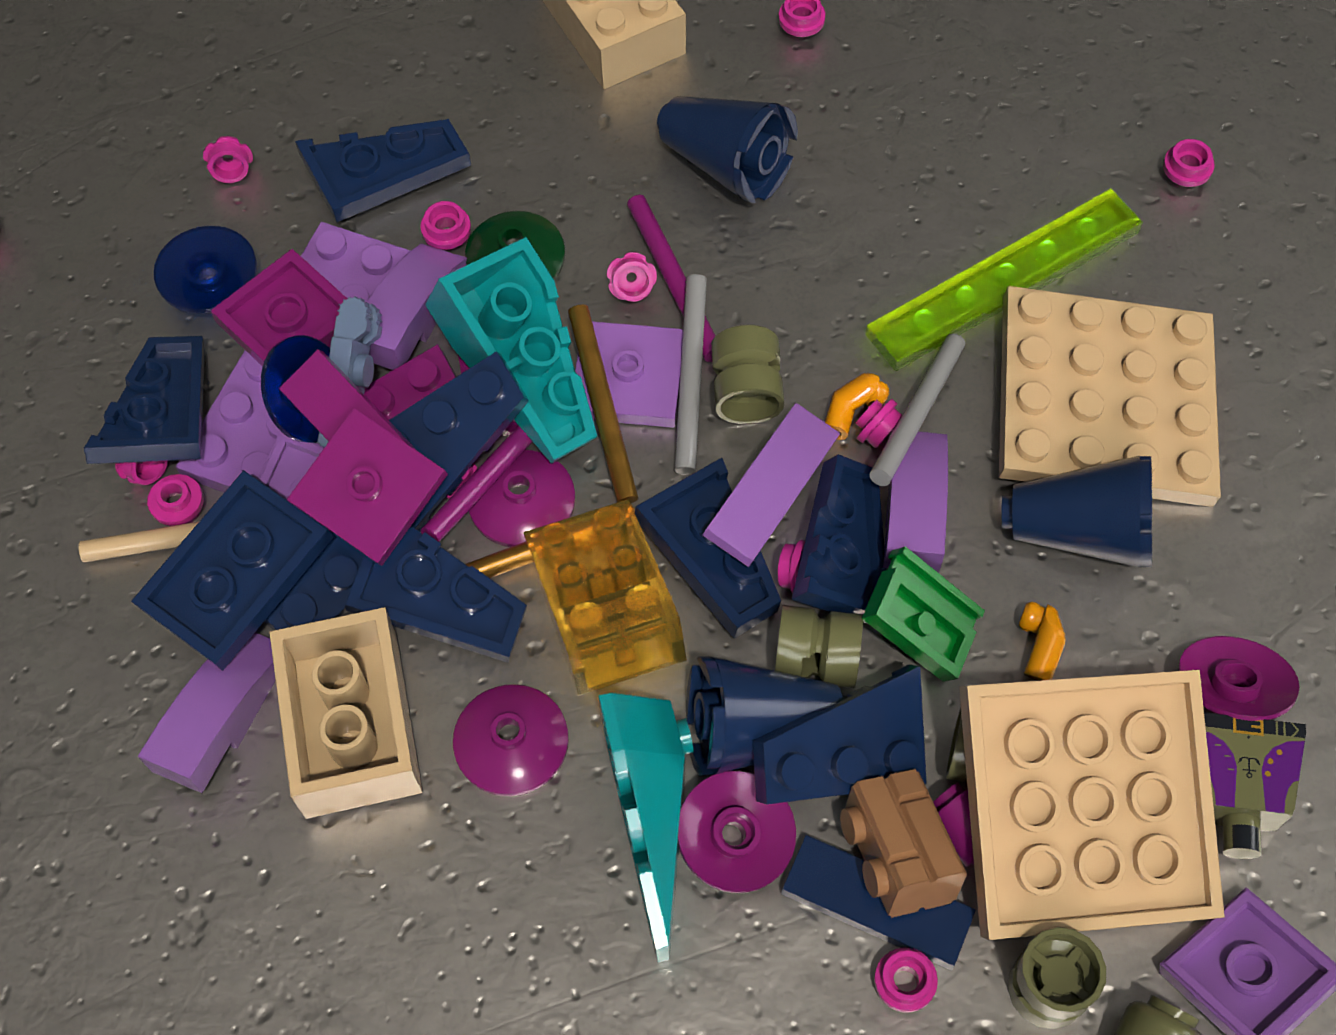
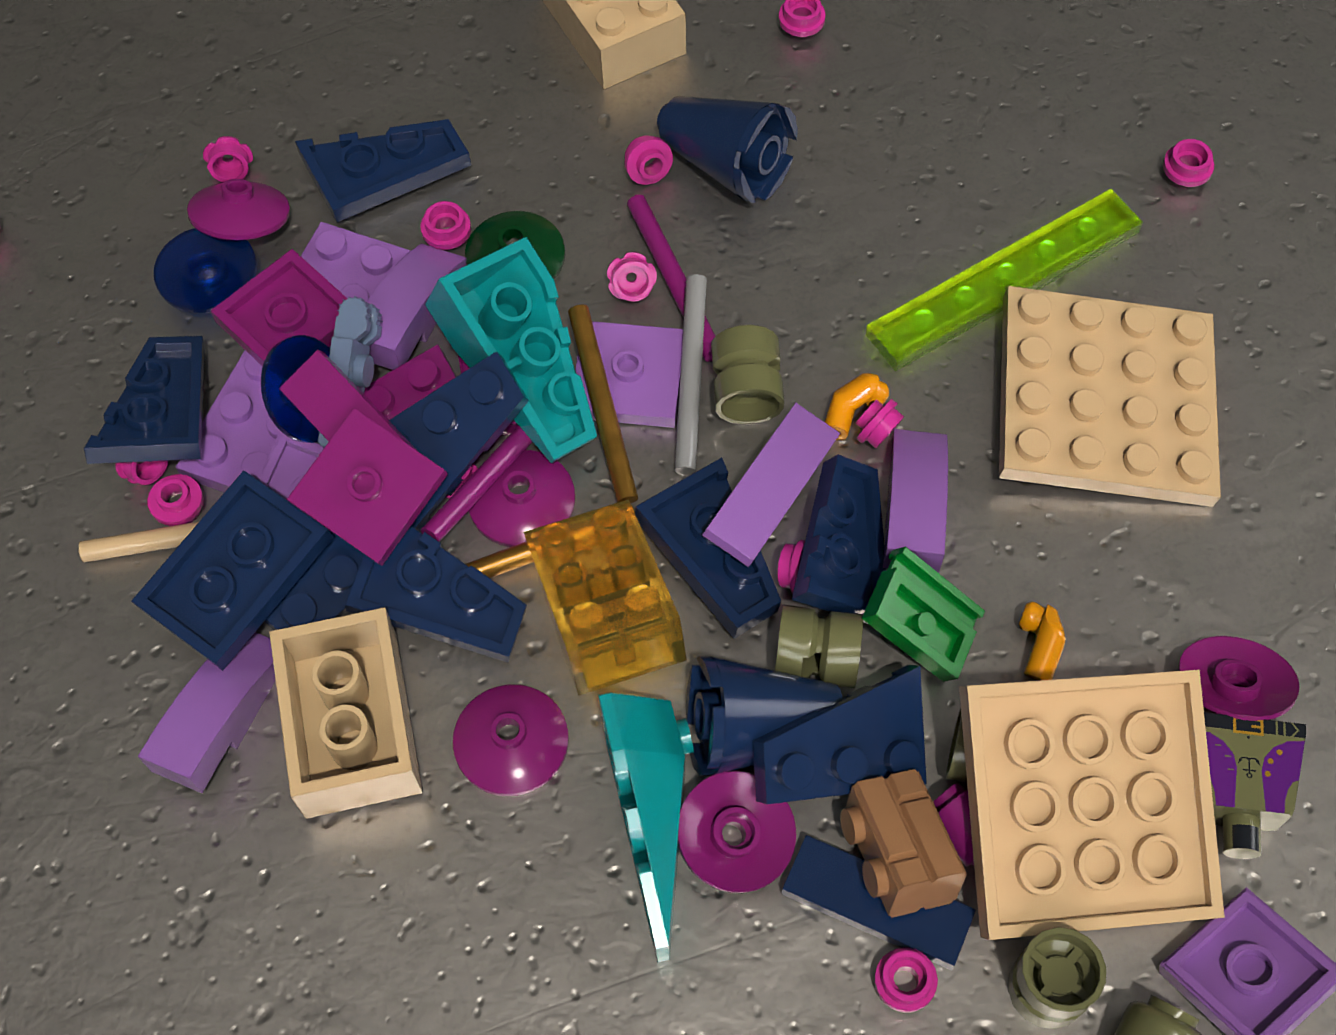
light grey bar [870,334,965,486] -> none
dark blue cone [1002,455,1152,568] -> none
none -> magenta dish [187,179,290,240]
none -> dark pink plate [624,135,673,185]

